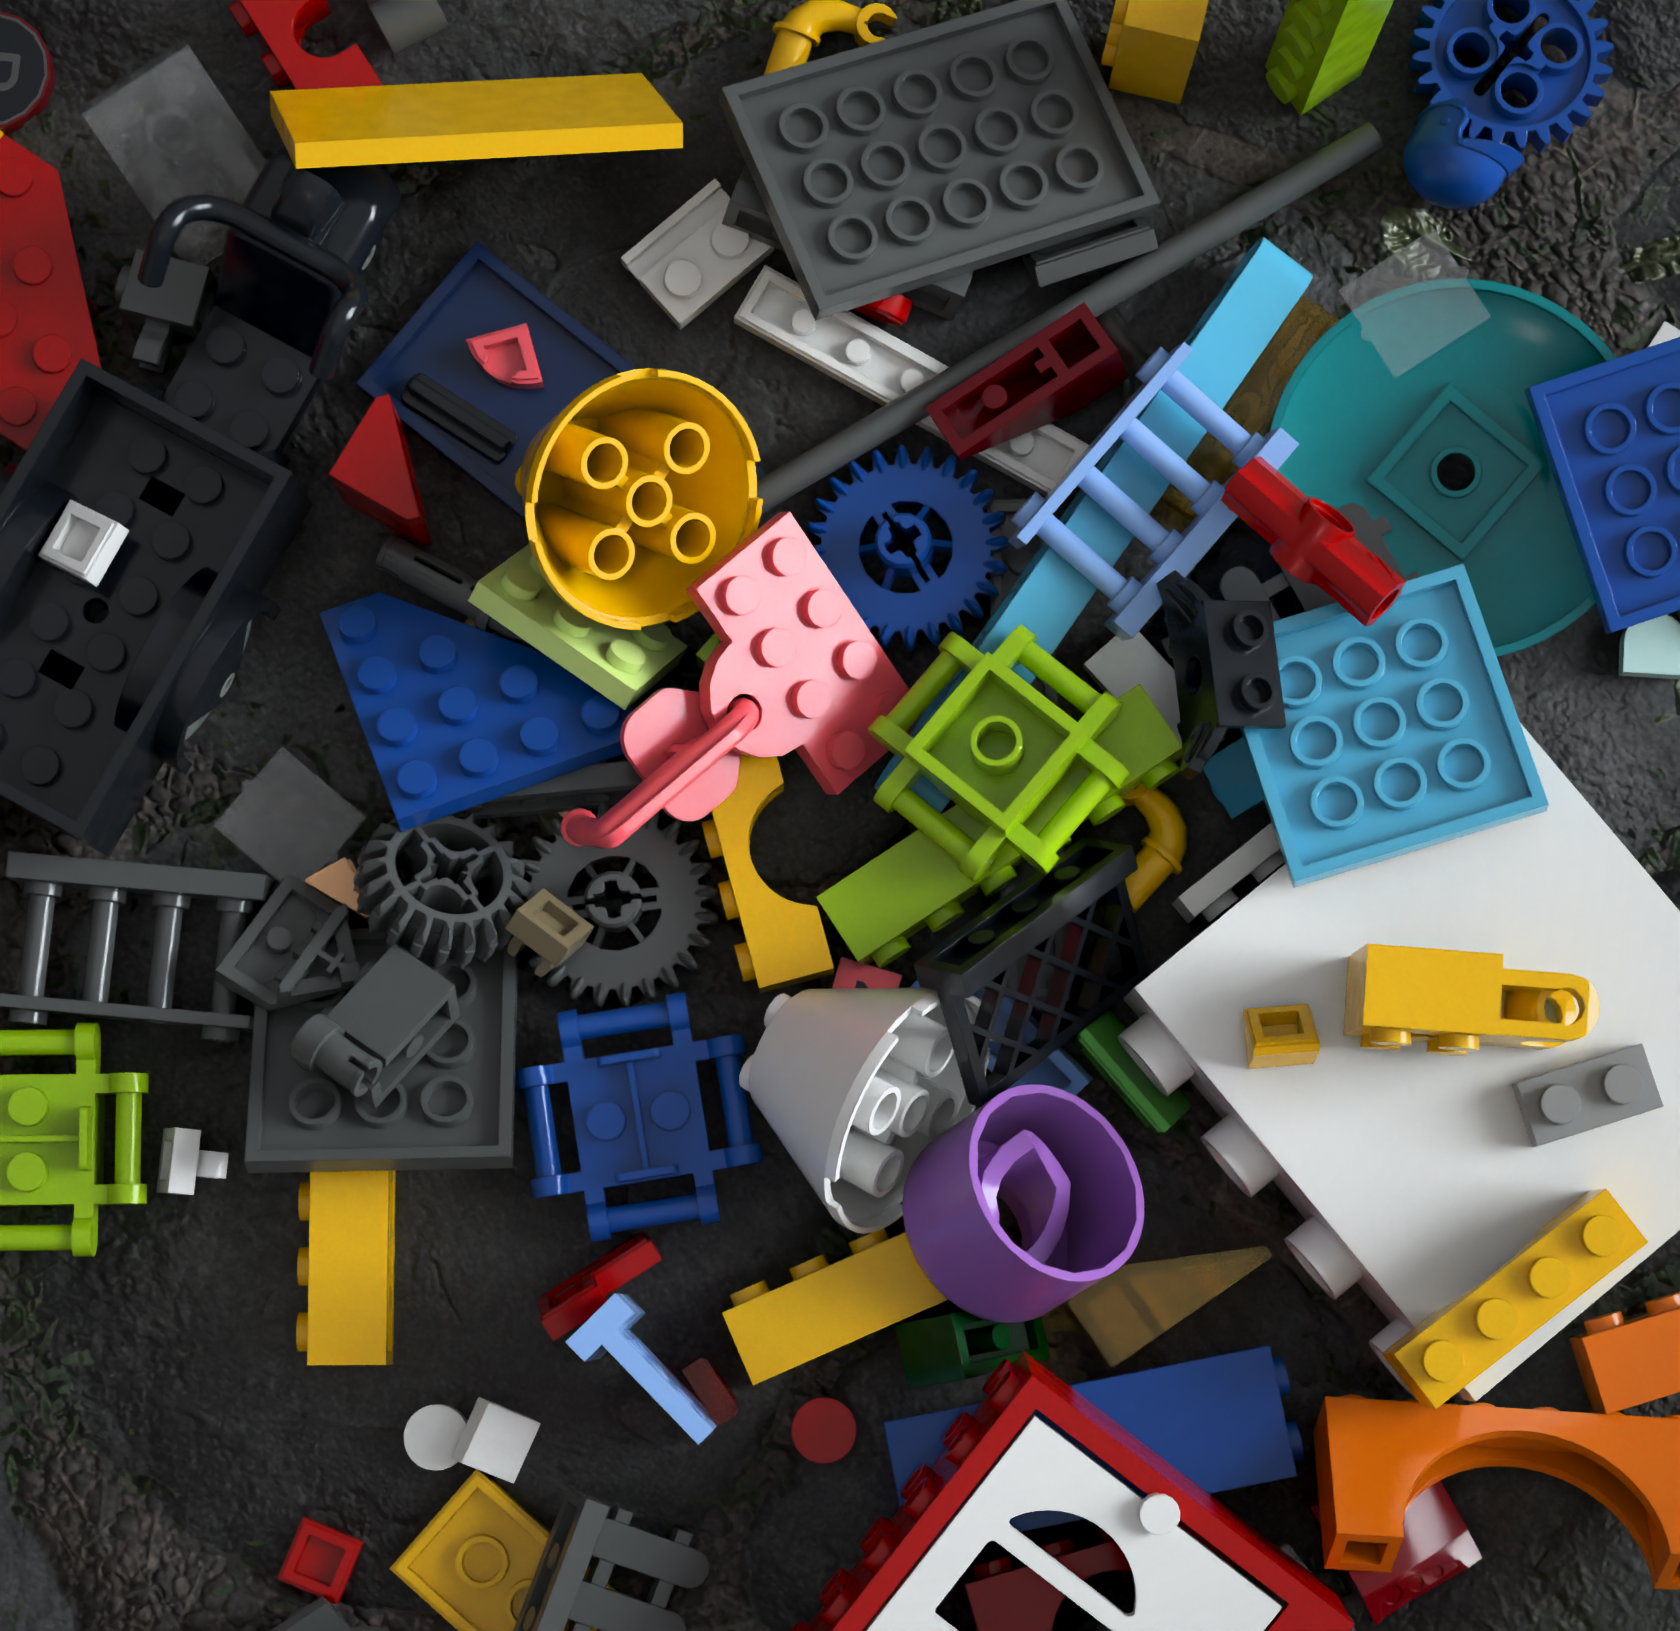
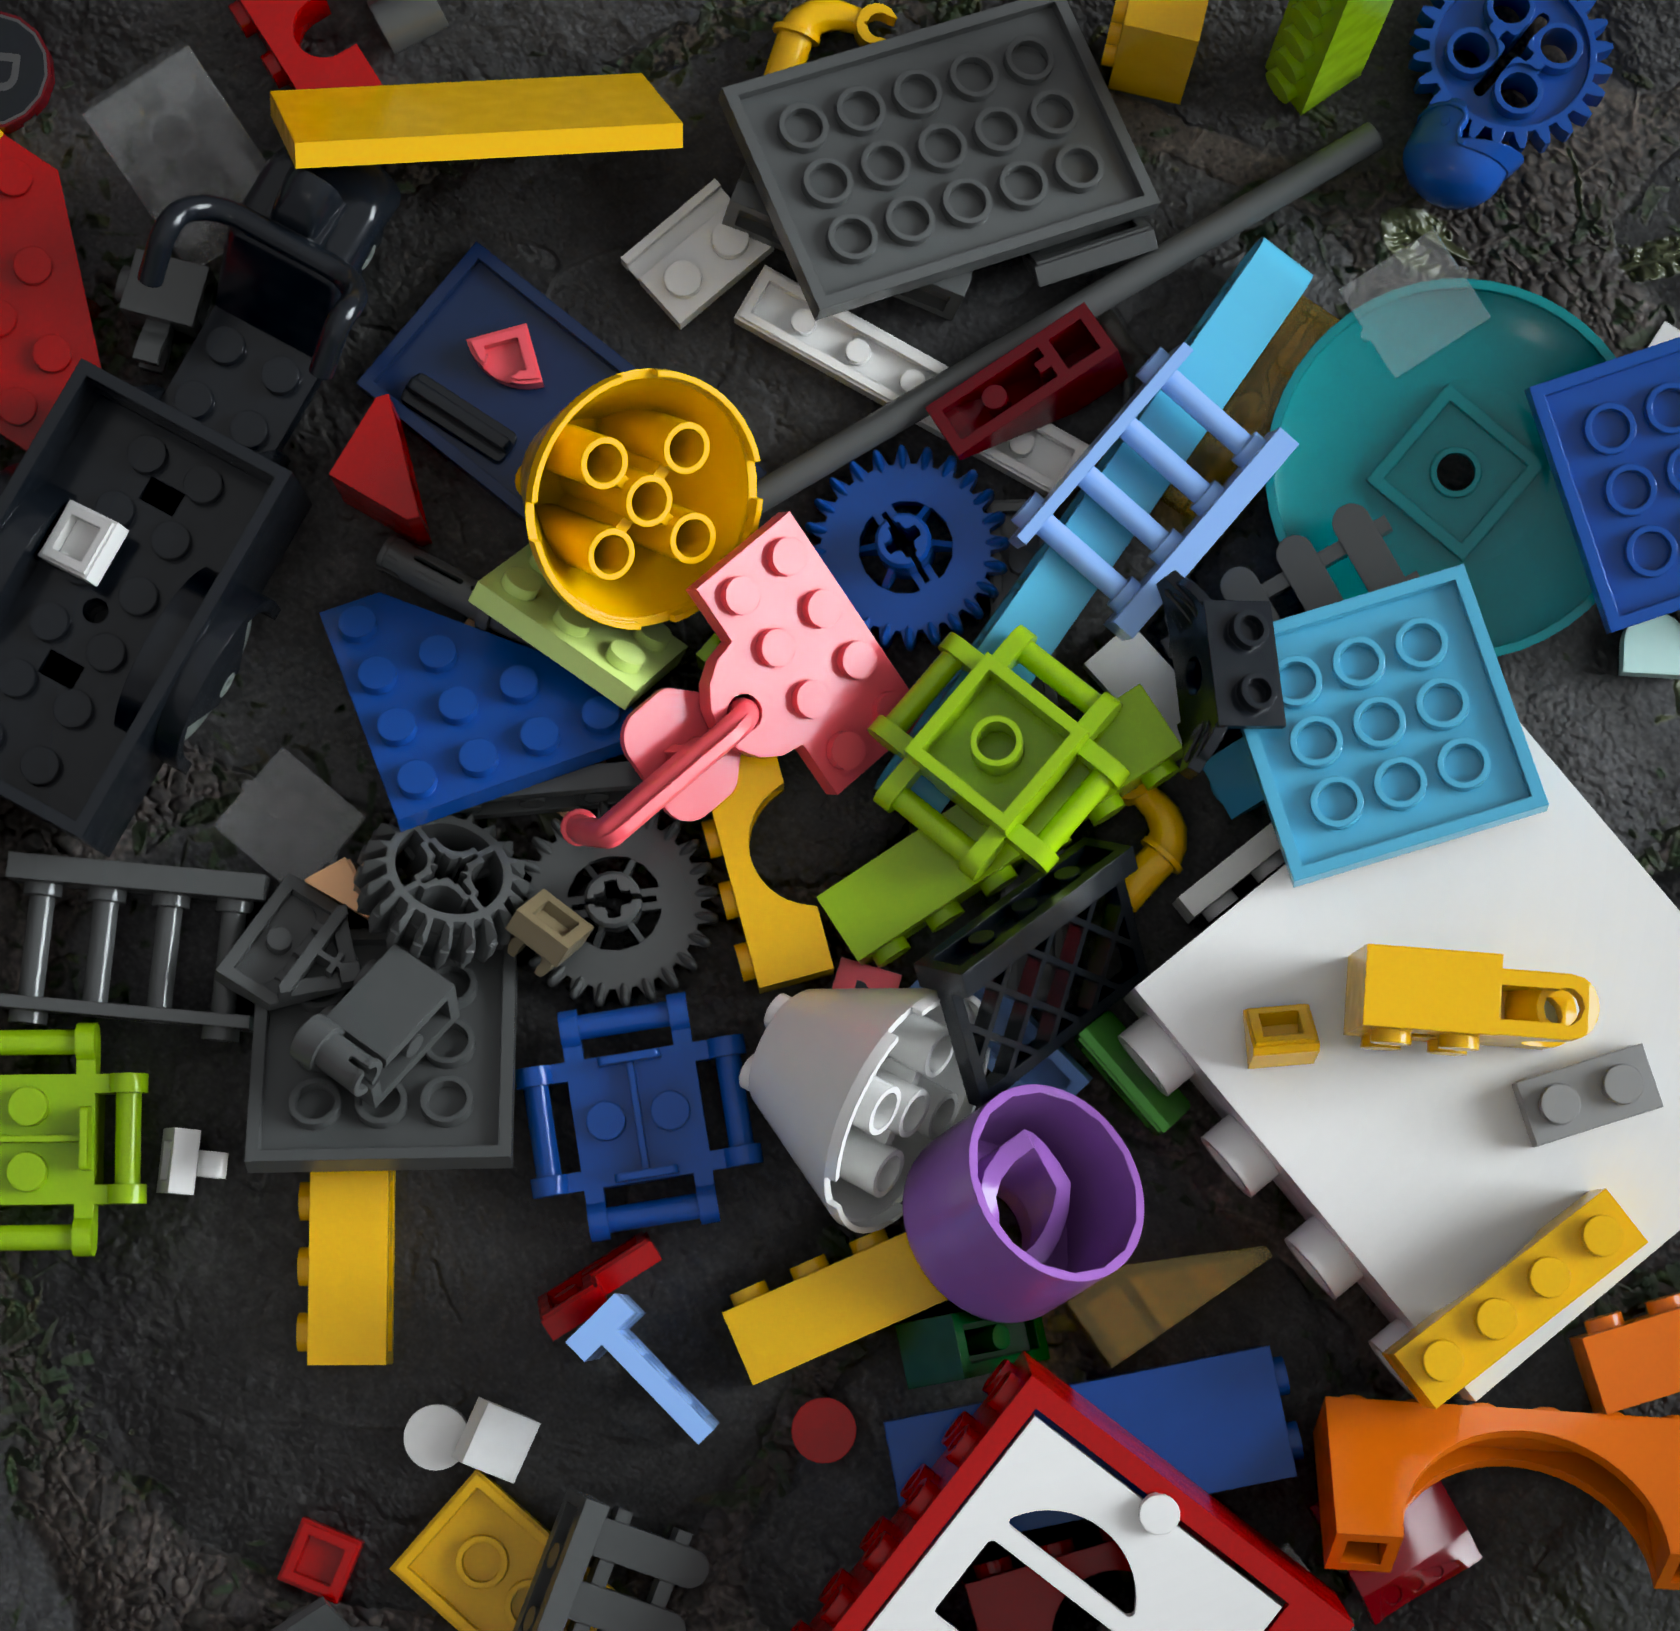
clear red tile [682,1356,741,1427] -> none
red tile [853,294,913,326] -> none
red piece [1220,456,1406,626] -> none

